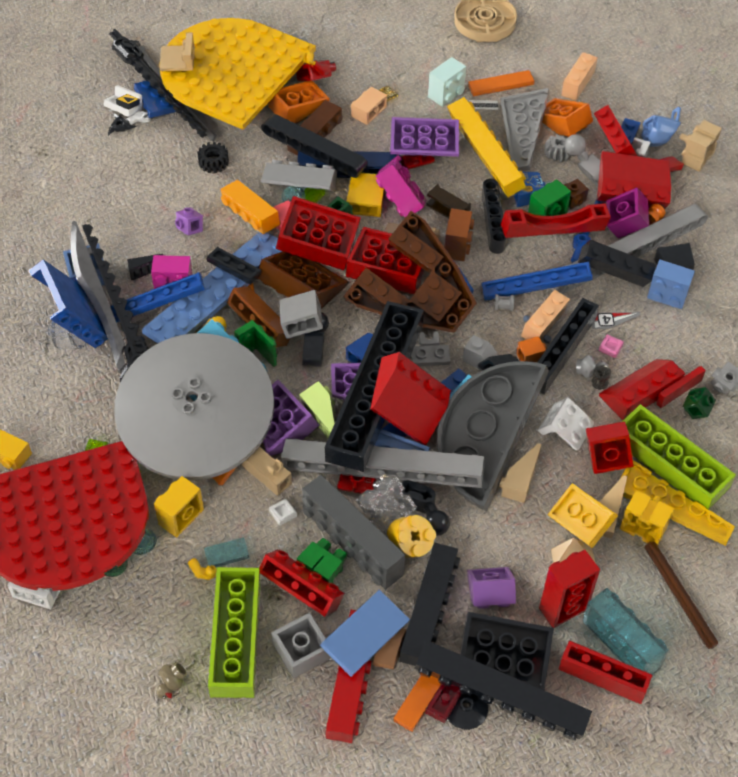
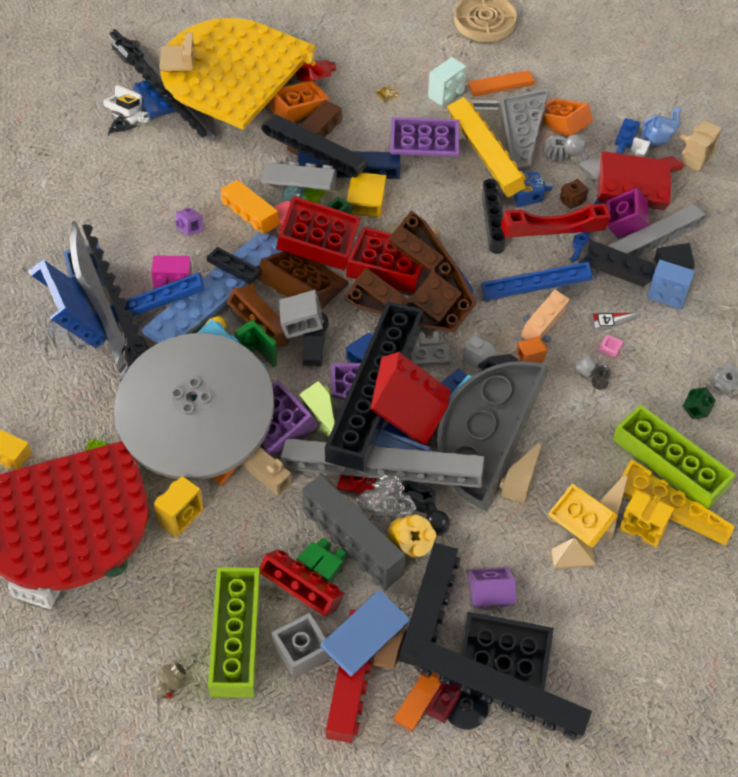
black slope [127,254,163,280] -> none
clear light blue brick [133,527,157,555] -> none
yellow arm [188,558,217,580] -> none
black tyre [197,142,229,173] -> none
clear light blue tile [204,537,249,567] -> none
white tile [269,499,297,526] -> none
light nougat brick [351,87,387,125] -> none
dark pink wedge [376,155,427,217] -> none
red piece [400,155,435,170] -> none
dark brown window [426,184,471,219] -> none
dark orange brick [444,208,475,262] -> none
light grey bush [494,294,514,311] -> none
green brick [528,179,571,216] -> none
black brick [537,298,599,394] -> none
white bracket [538,397,594,450] -> none
red brick [539,550,600,628] -> none
red brick [558,640,652,704] -> none
light nougat brick [561,52,598,101] -> none
clear light blue brick [583,588,669,675] -> none
red brick [585,421,634,474] -> none
red brick [594,105,637,156] -> none
red slope [599,359,685,421] -> none
reddish brown axle [644,541,718,649] -> none
orange wheel [648,204,666,225] -> none
red tile [656,366,706,408] -> none

